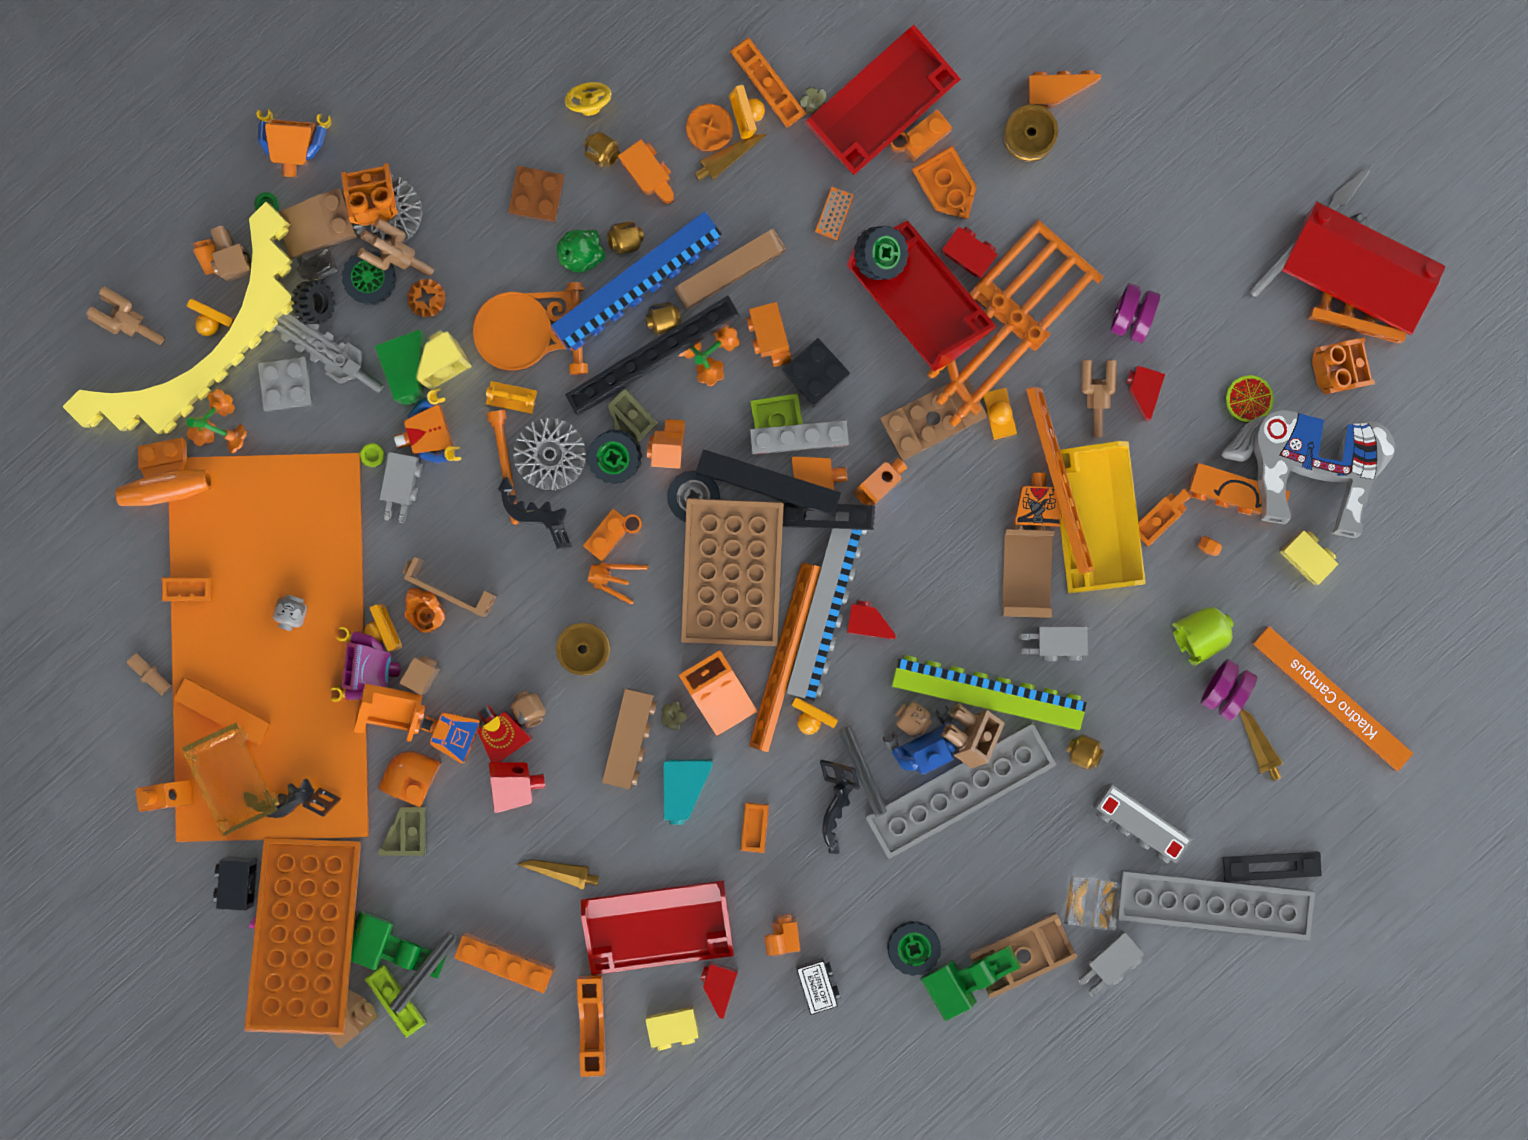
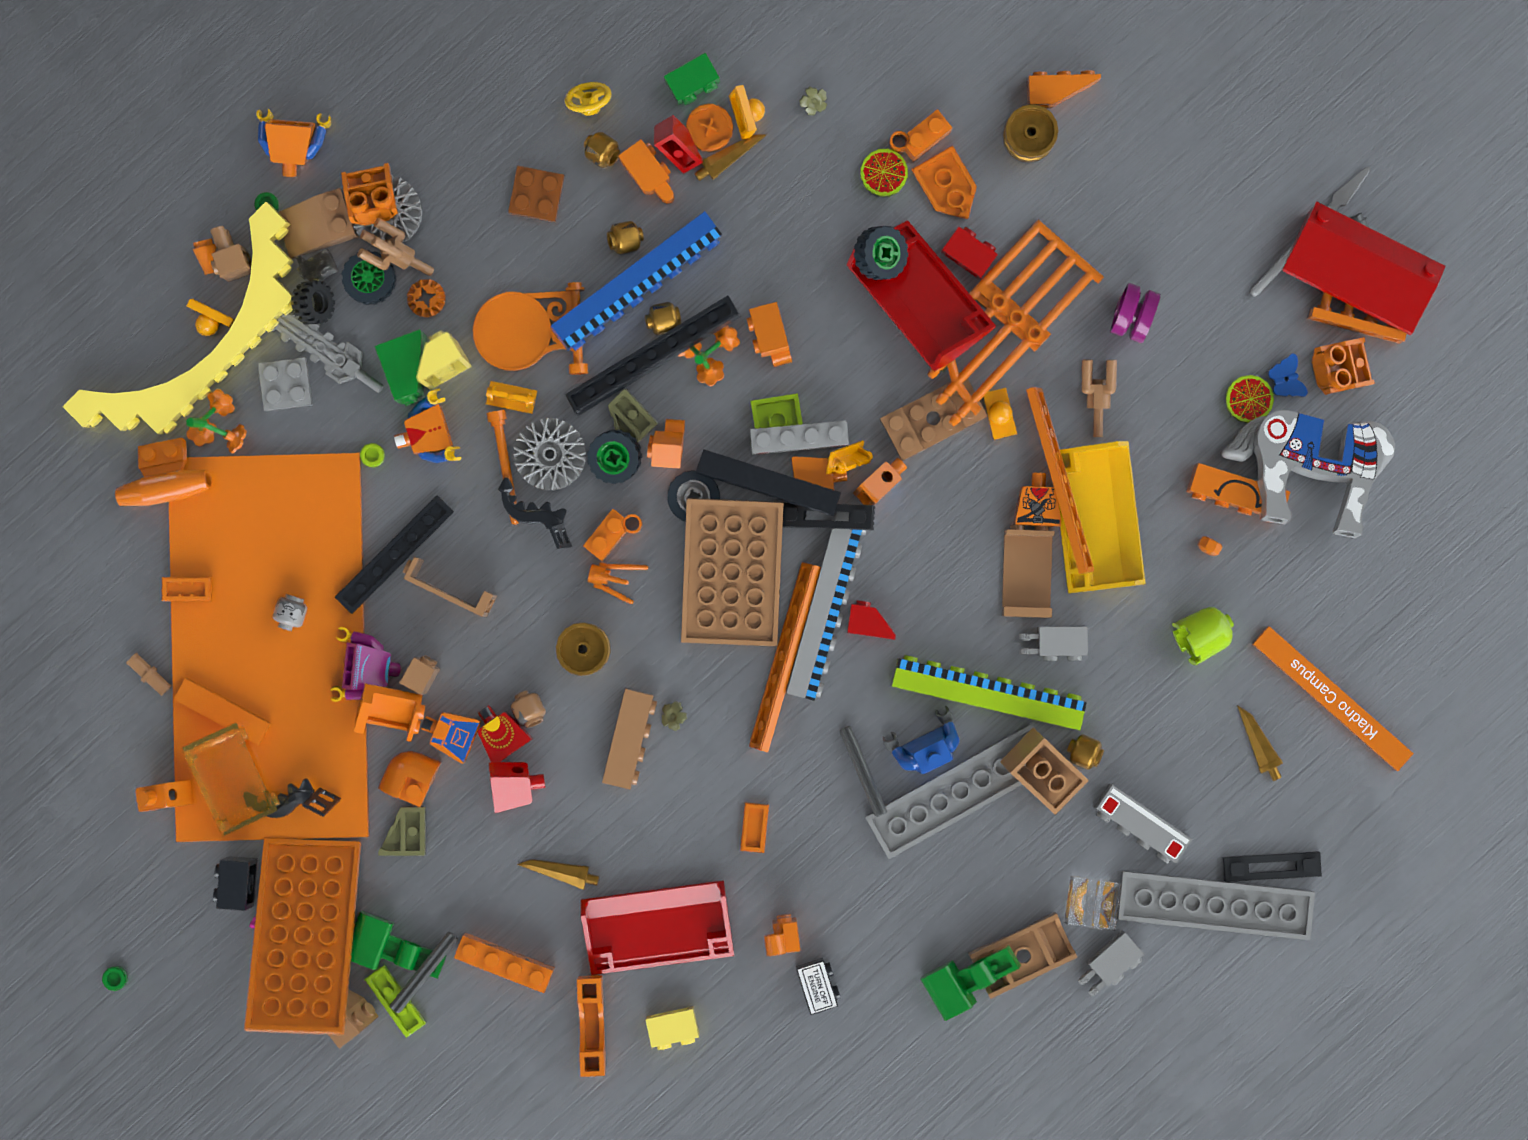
medium nougat plant [86,286,166,346] -> none
light orange tile [364,604,403,652] -> none
light grey hinge [380,452,423,524] -> none
orange hair [404,588,445,633] -> none
green hair [557,229,606,273] -> none
teal slope [664,759,713,825] -> none
medium nougat beam [674,229,787,310] -> none
slope [679,650,757,736] -> none
red slope [700,961,738,1019] -> none
orange plate [730,37,806,128] -> none
black brick [782,338,850,407] -> none
light orange tile [791,697,838,735] -> none
red slope [804,25,961,175] -> none
tile [815,187,854,240] -> none
black piece [820,760,860,854] -> none
black wheel [887,921,941,976] -> none
medium nougat head [895,702,932,737] -> none
medium nougat brick [942,703,1005,768] -> none
red slope [1126,366,1165,422] -> none
orange hinge [1138,489,1192,547] -> none
magenta wheel [1200,659,1258,721] -> none
light yellow brick [1280,531,1338,585] -> none
none -> green tile [102,966,128,991]
none -> black tile [335,495,454,614]
none -> red slope [654,115,703,174]
none -> green brick [664,53,720,105]
none -> light orange hinge [826,440,873,474]
none -> tile [860,149,908,197]
none -> medium nougat slope [1000,727,1089,815]
none -> blue animal [1268,353,1308,397]

